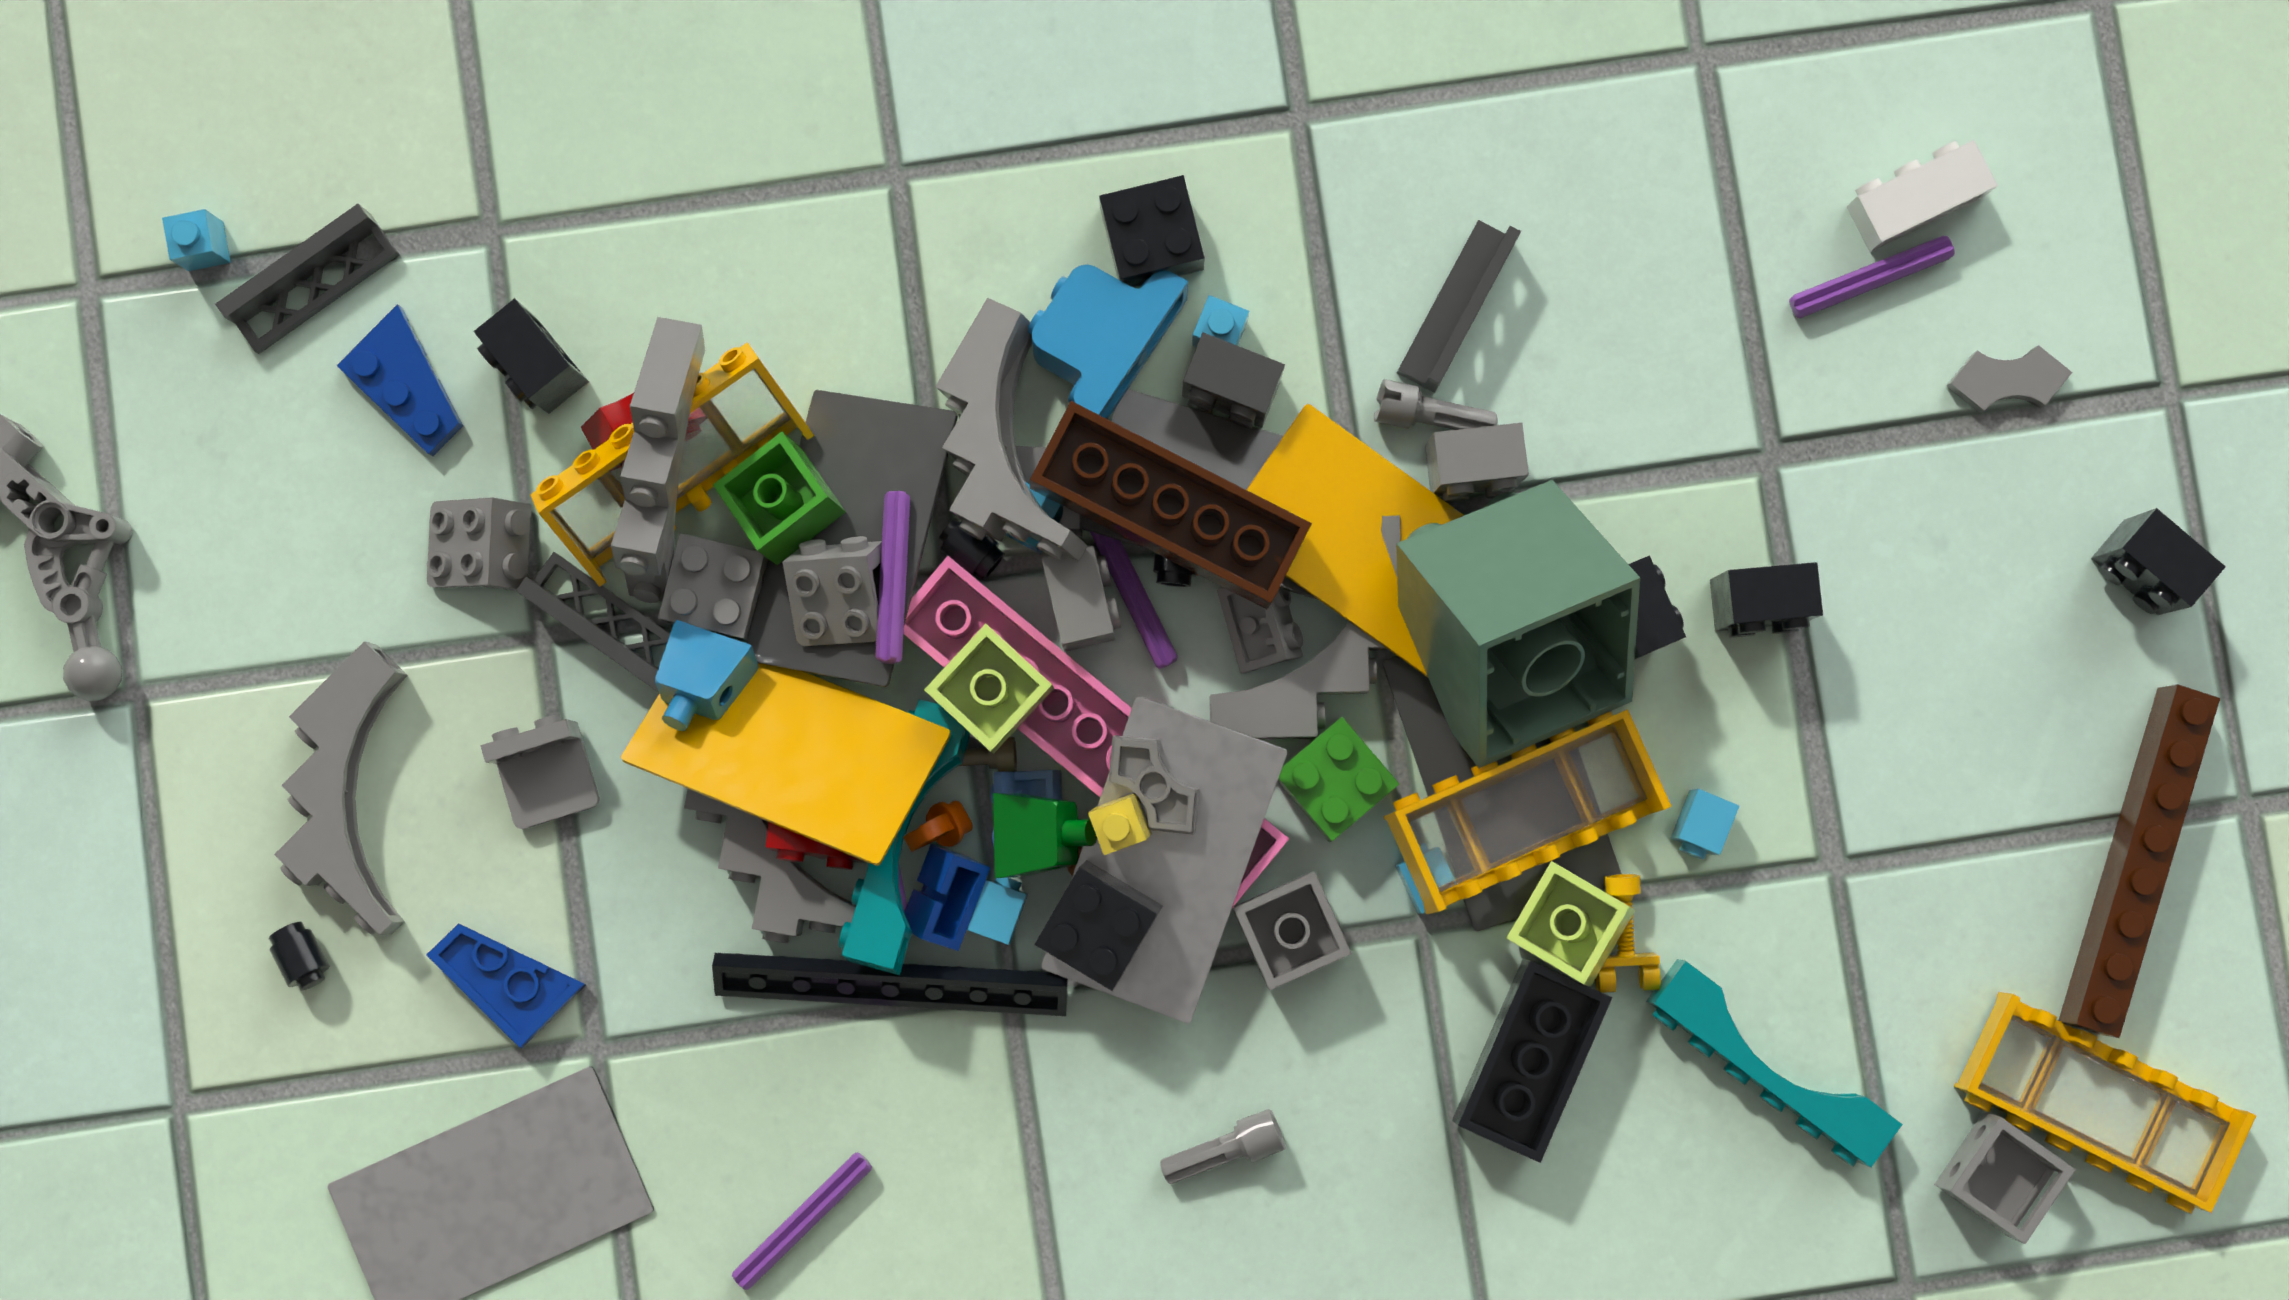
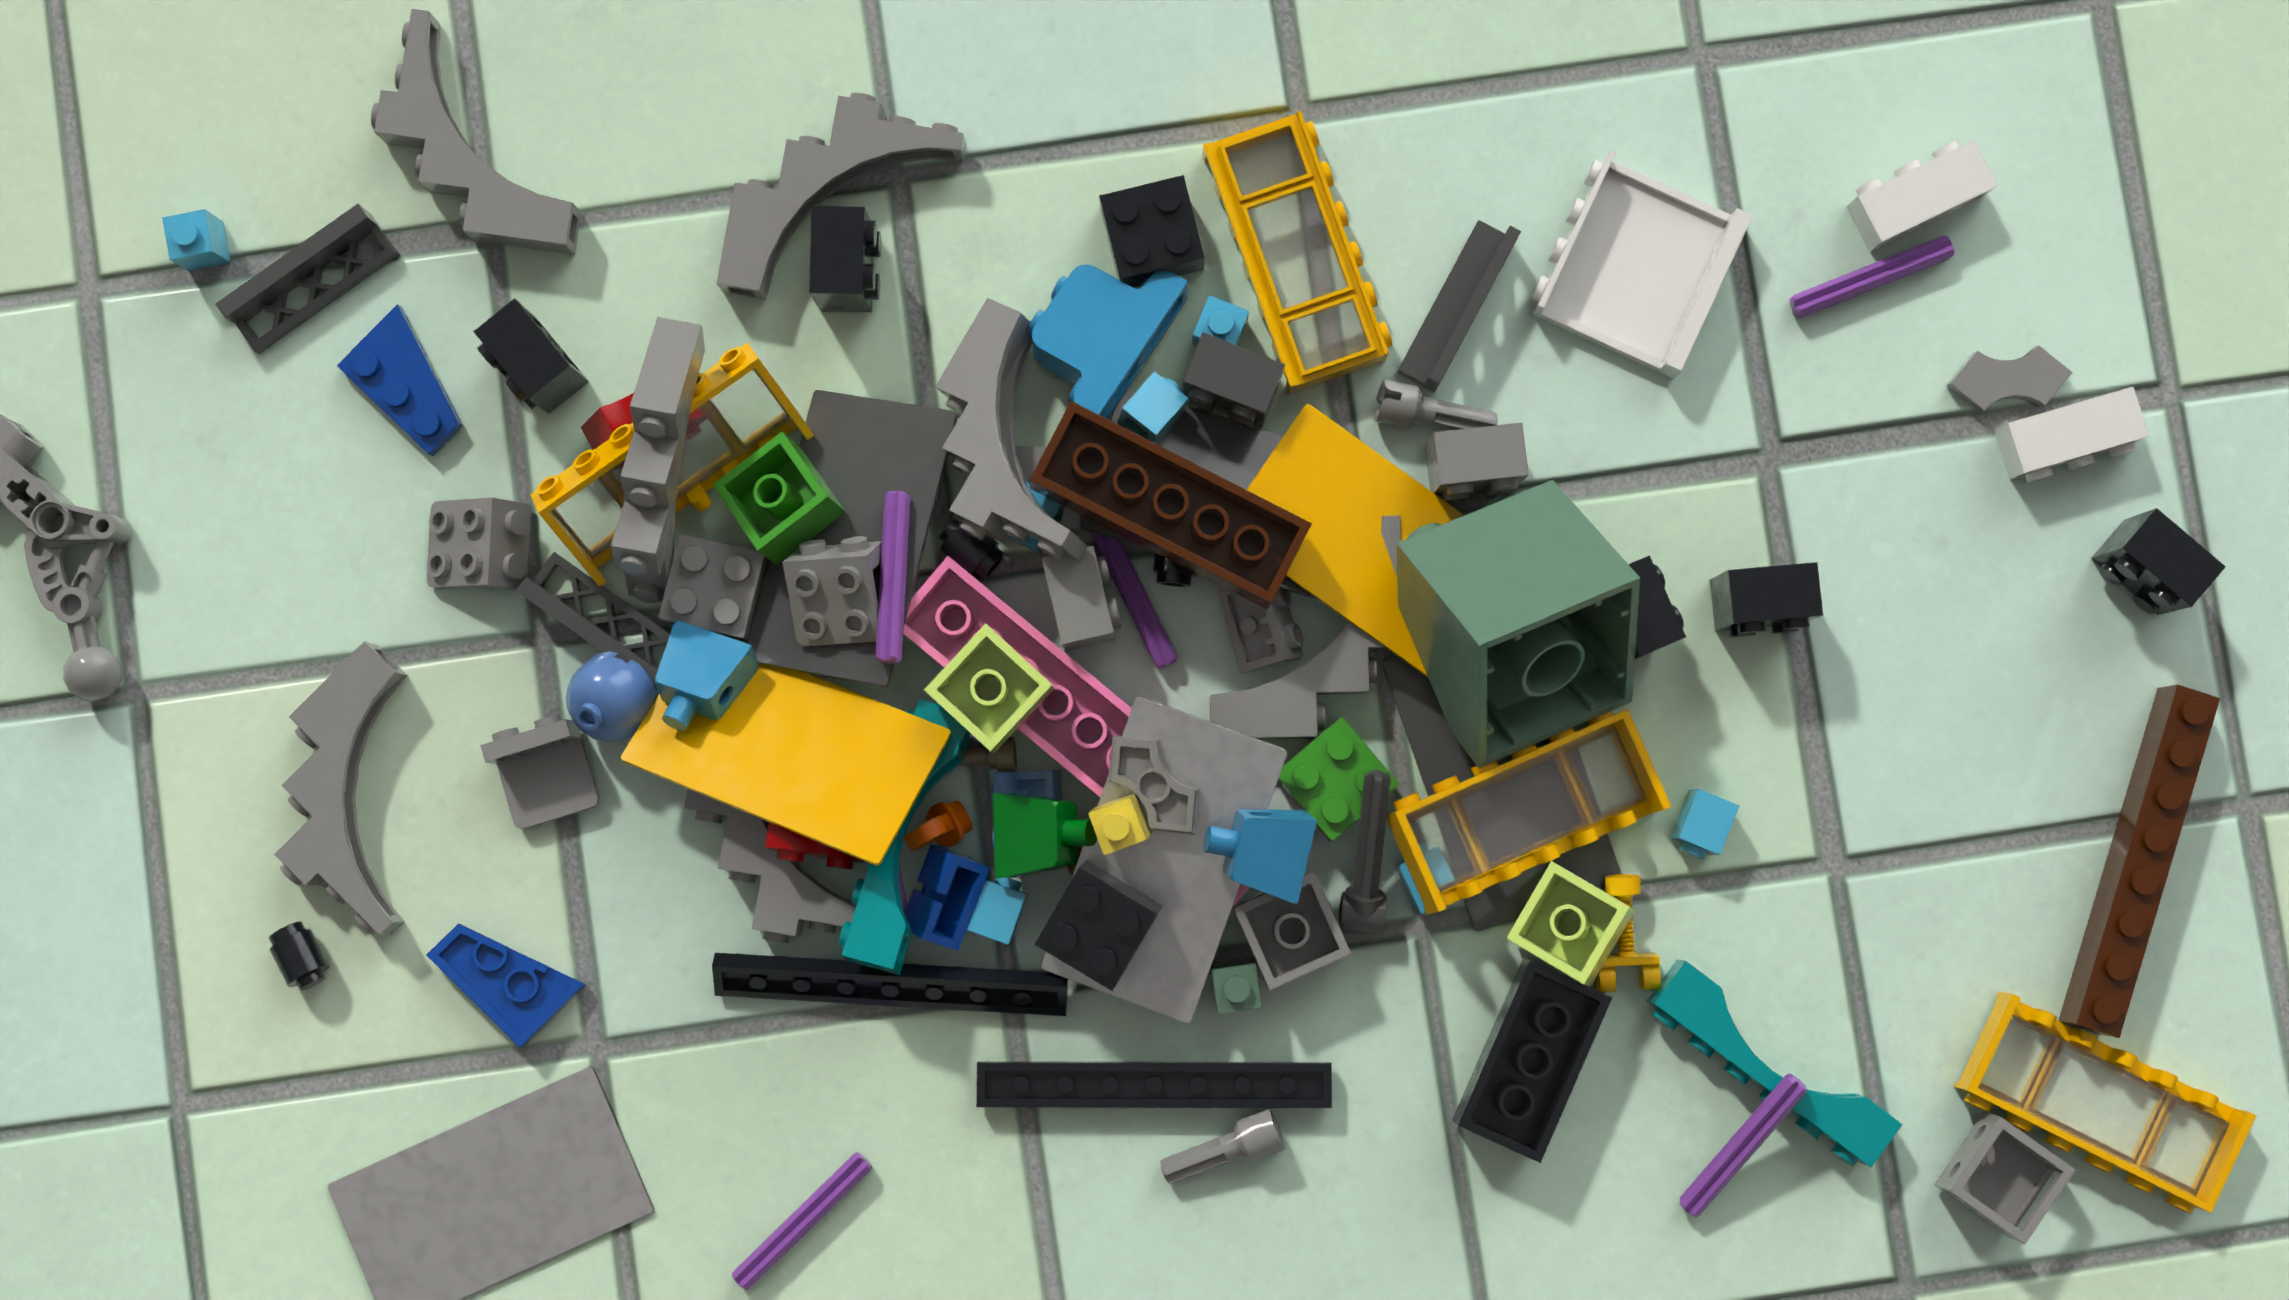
none -> light grey arch [371,9,582,255]
none -> medium blue cylinder [566,651,658,742]
none -> light grey arch [716,93,966,300]
none -> black brick [809,206,881,312]
none -> black plate [976,1061,1332,1108]
none -> medium azure brick [1117,371,1189,444]
none -> window [1202,110,1392,395]
none -> dark azure torso [1203,809,1317,904]
none -> sand green brick [1211,962,1262,1014]
none -> dark grey axle [1339,770,1391,935]
none -> white panel [1530,150,1753,379]
none -> medium lavender axle [1680,1073,1807,1217]
none -> white brick [1994,387,2149,483]

